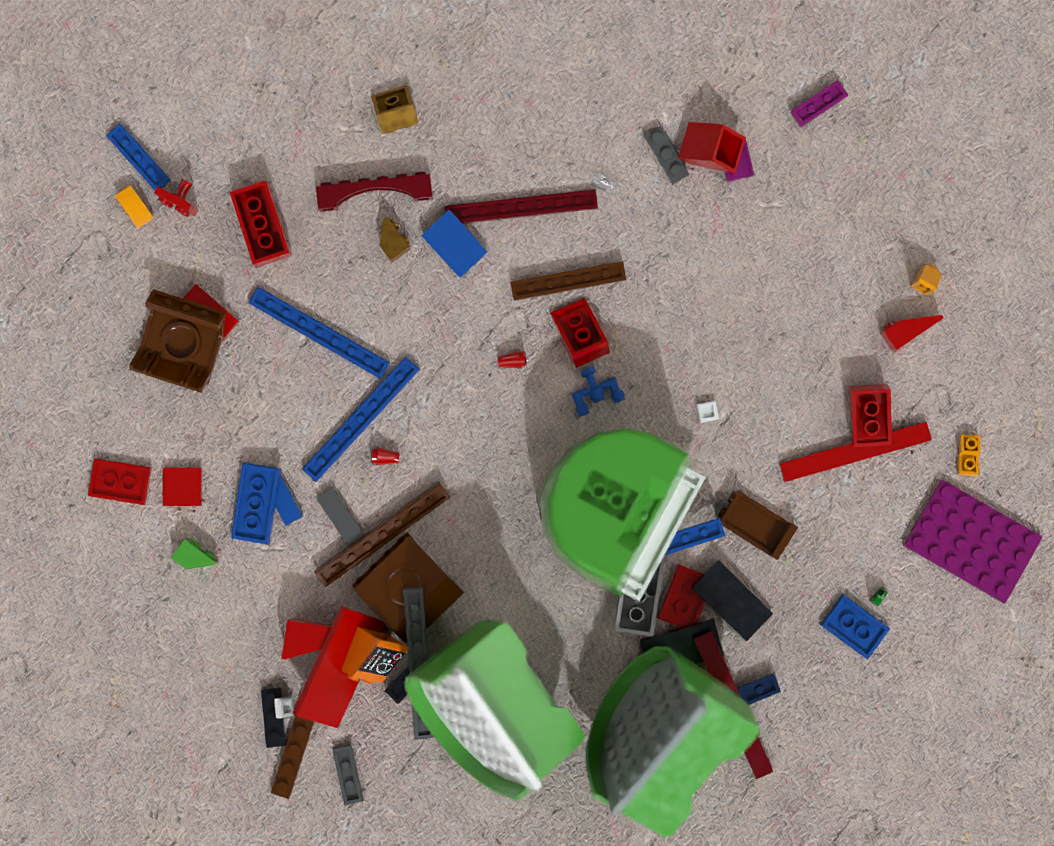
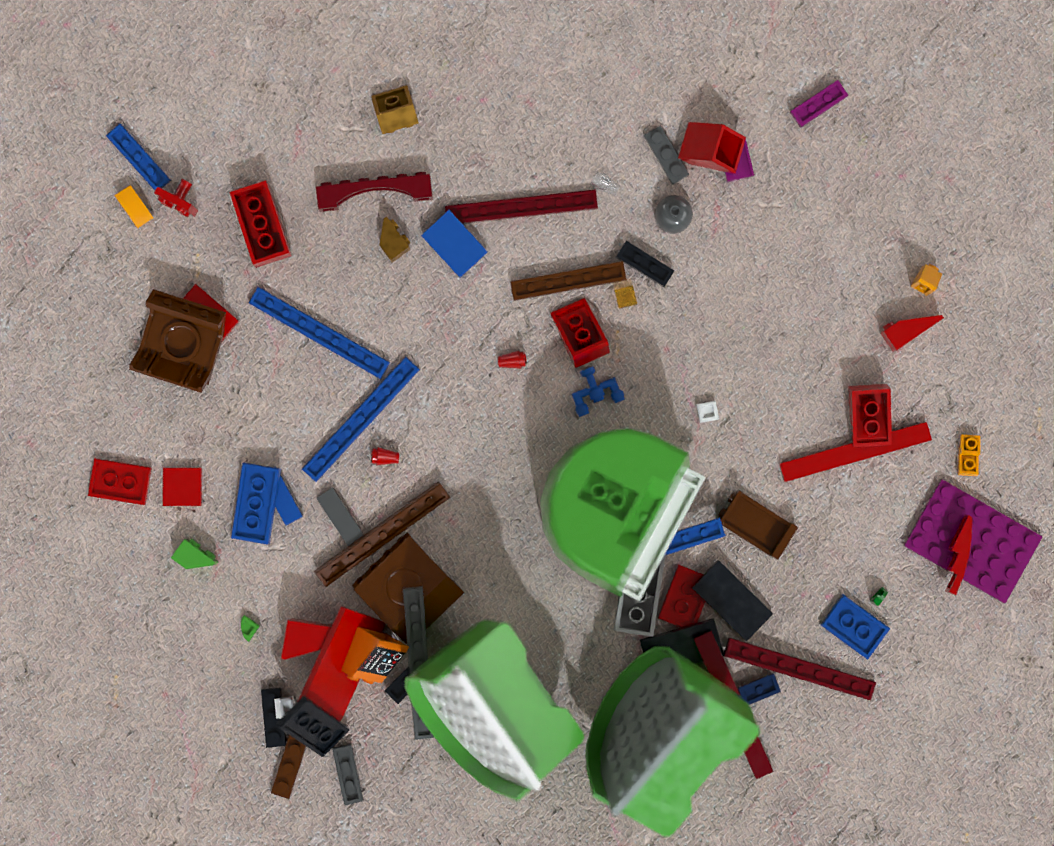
none -> bright green tile [241,615,260,642]
none -> black tile [276,695,350,757]
none -> clear yellow tile [614,286,637,309]
none -> black plate [616,240,674,287]
none -> dark grey cylinder [655,195,693,234]
none -> dark red tile [723,637,876,701]
none -> red slope [945,515,972,595]

